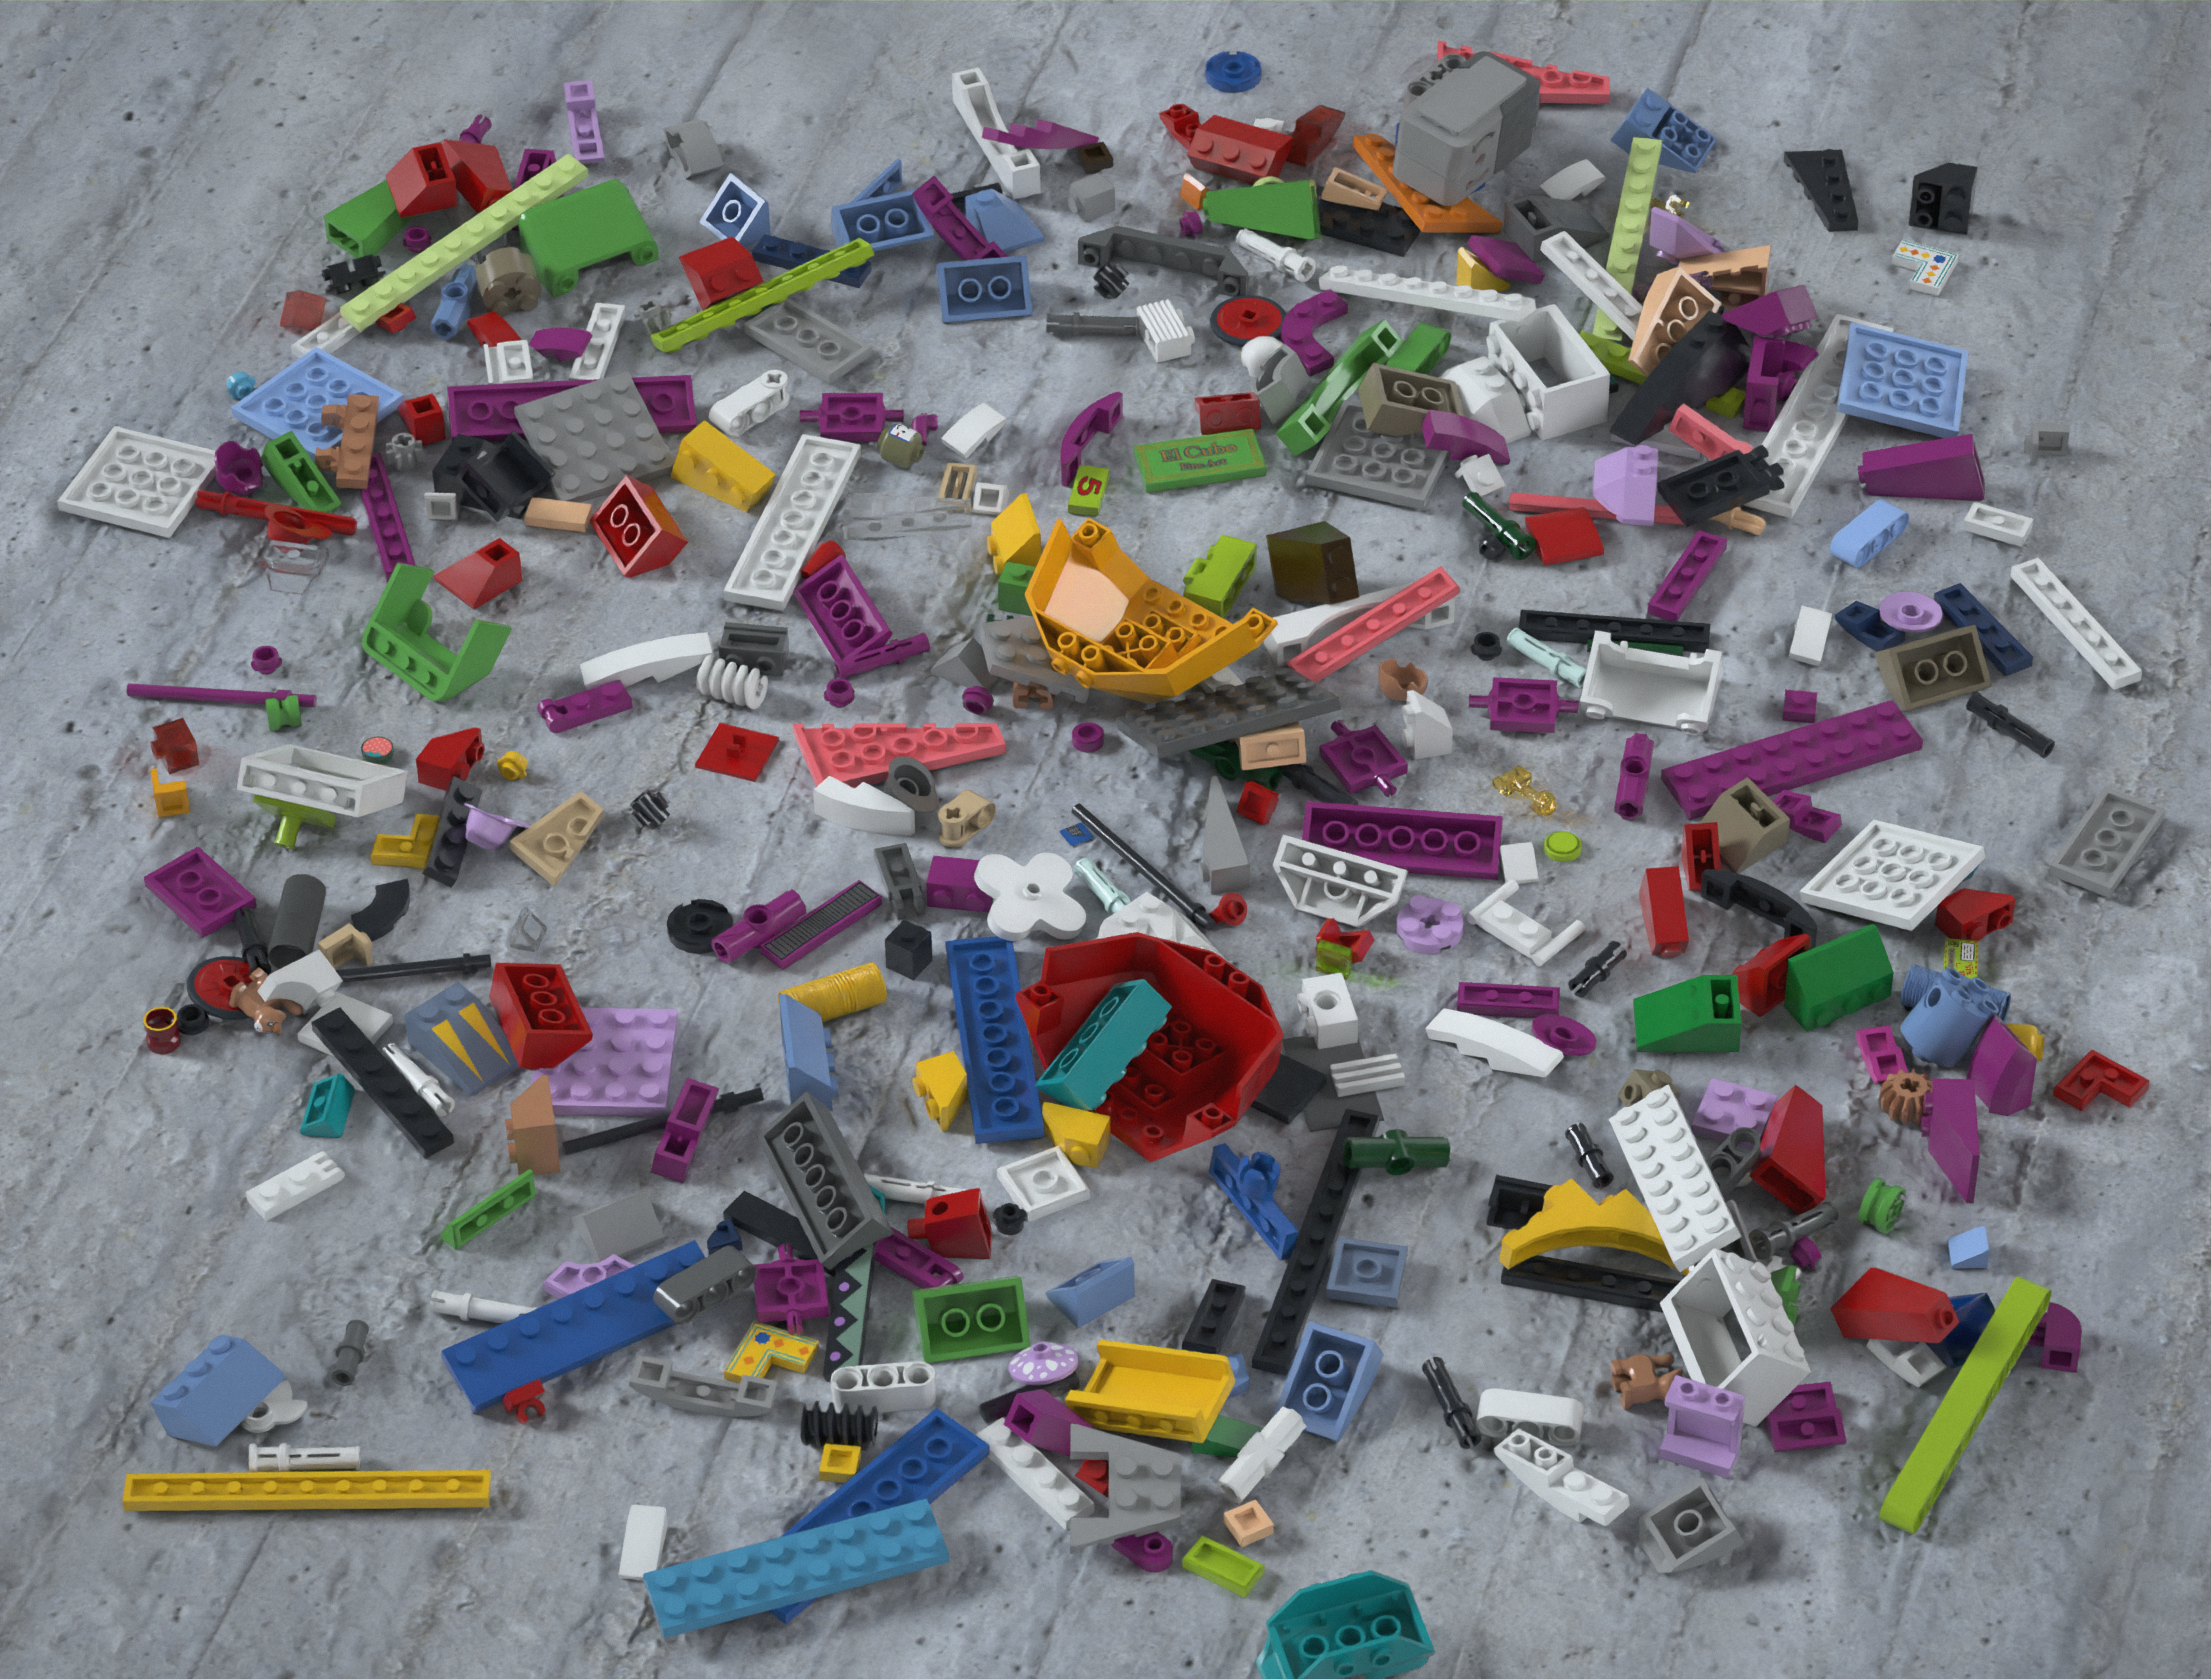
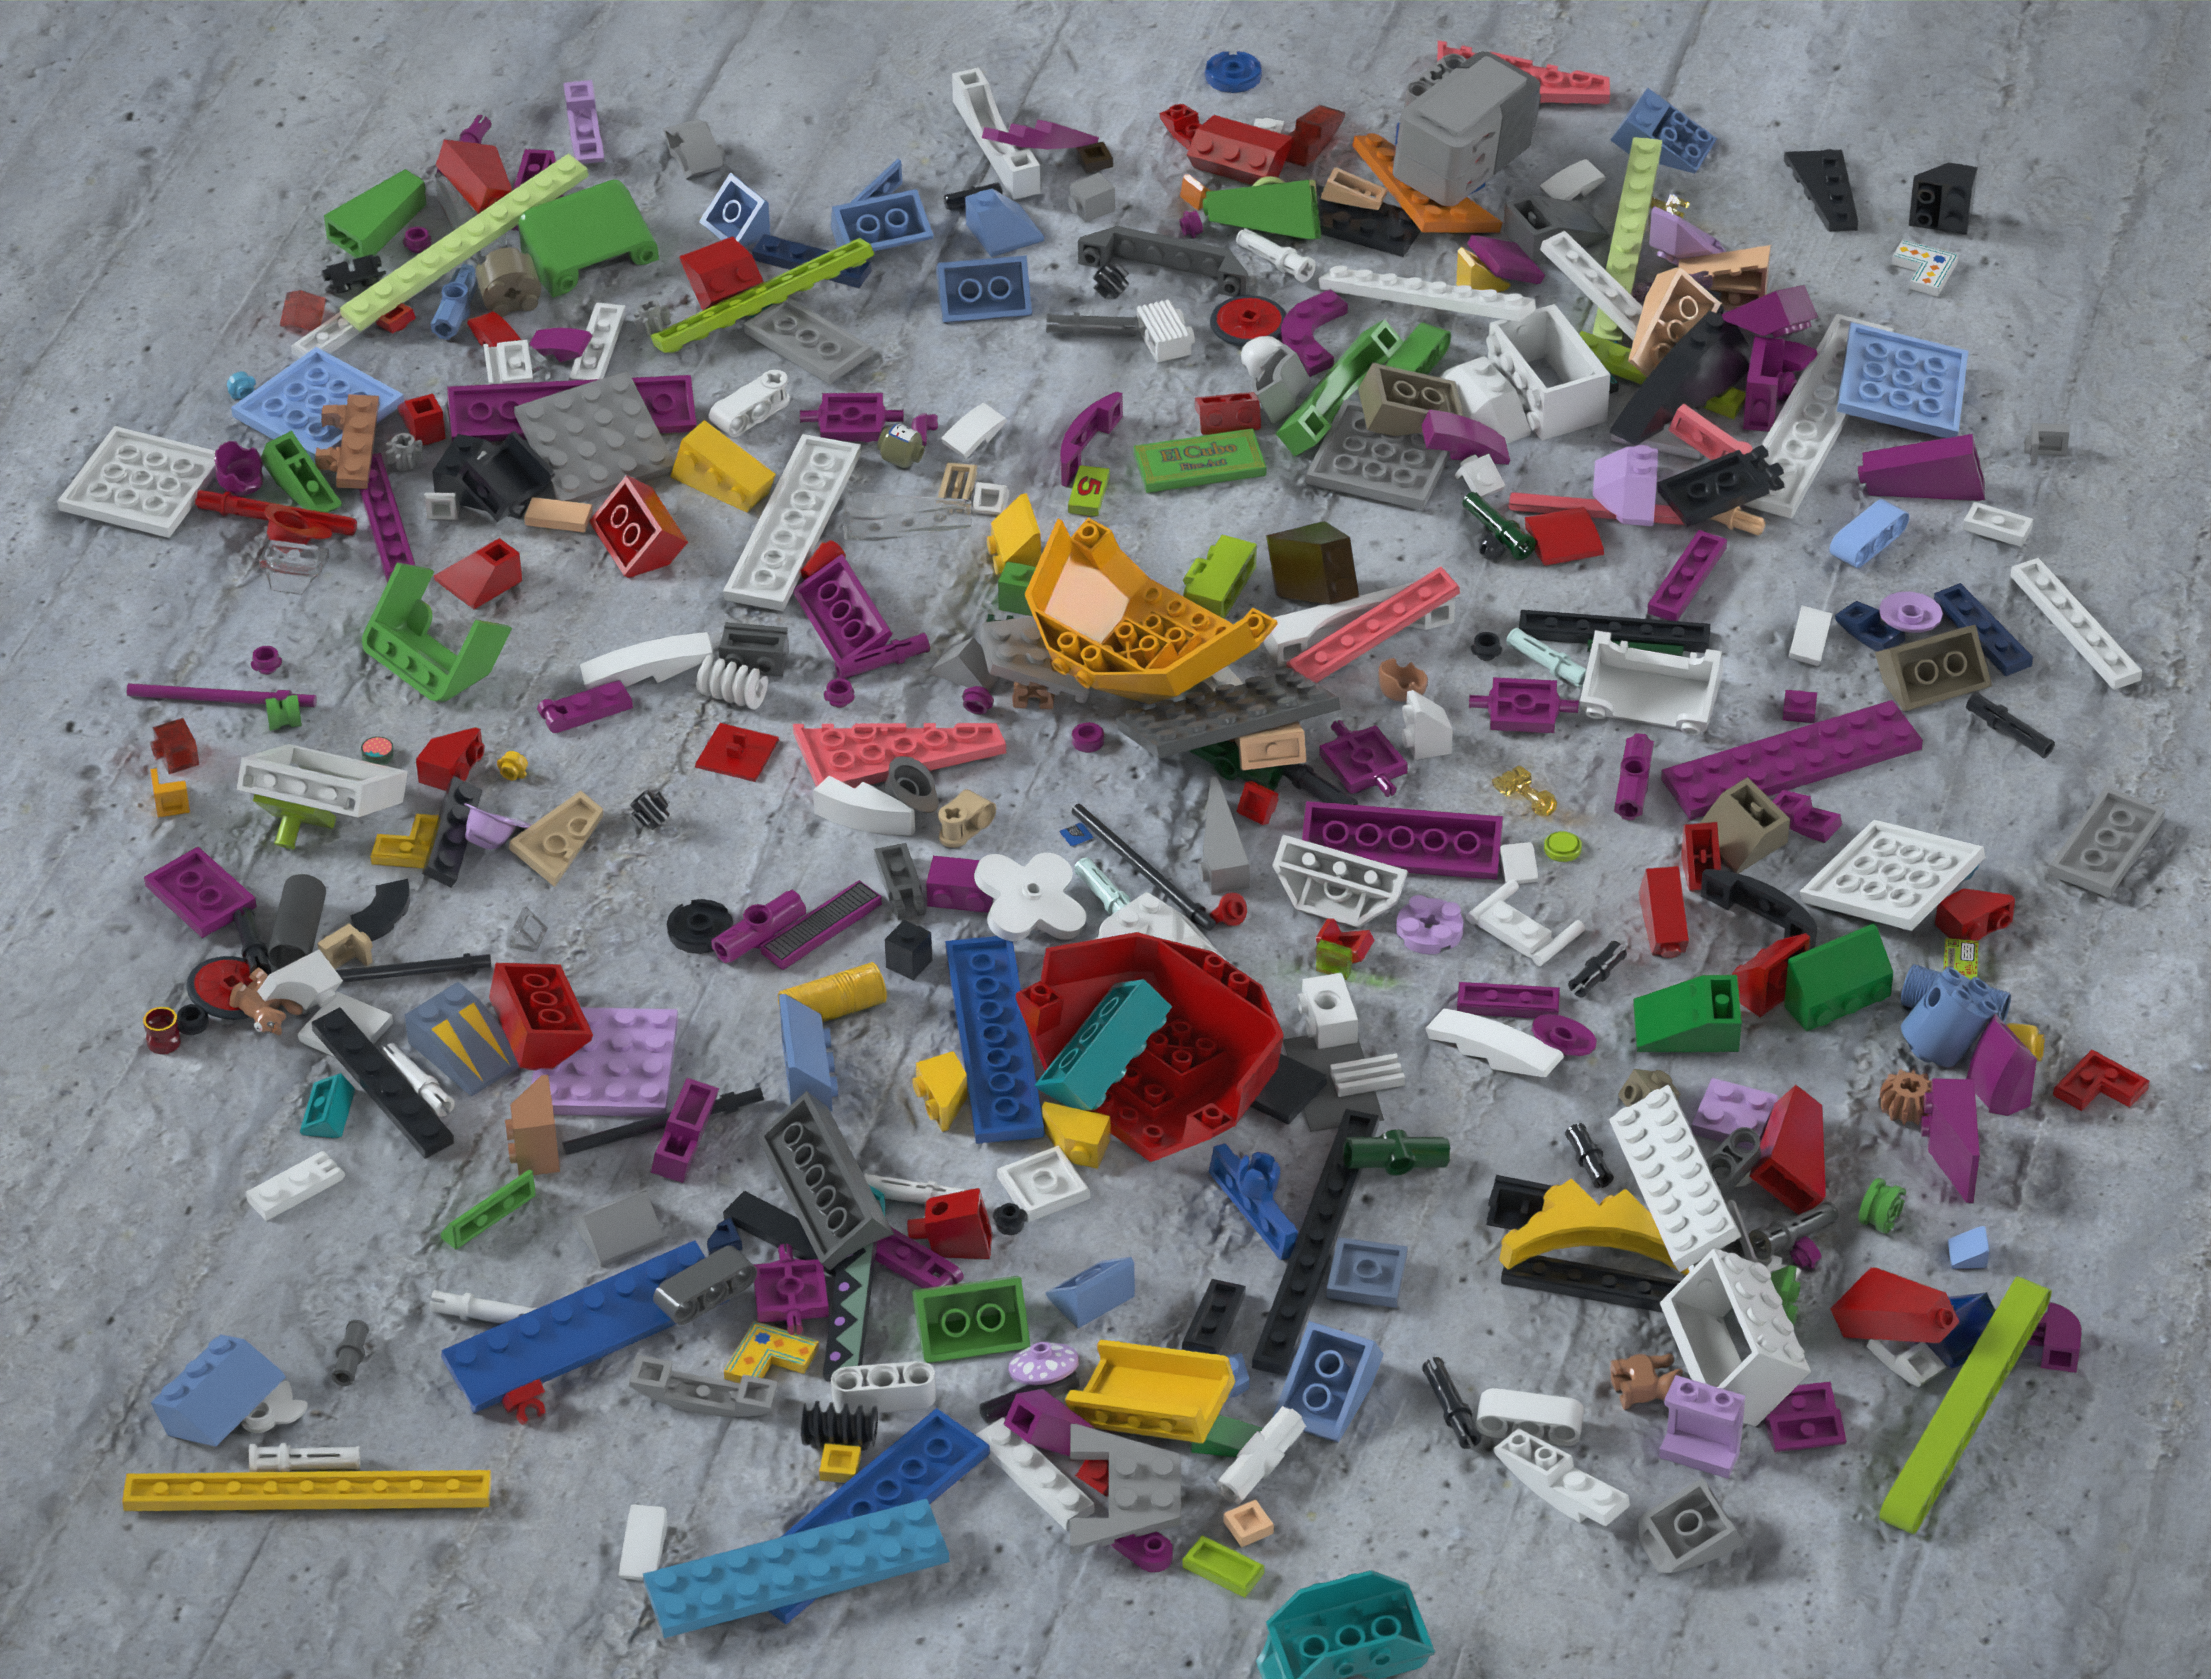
red slope [385,142,457,218] -> none
lavender tile [543,1254,635,1299] -> none
magenta slope [912,176,1008,261] -> none
dark pink slope [1856,1025,1908,1085] -> none

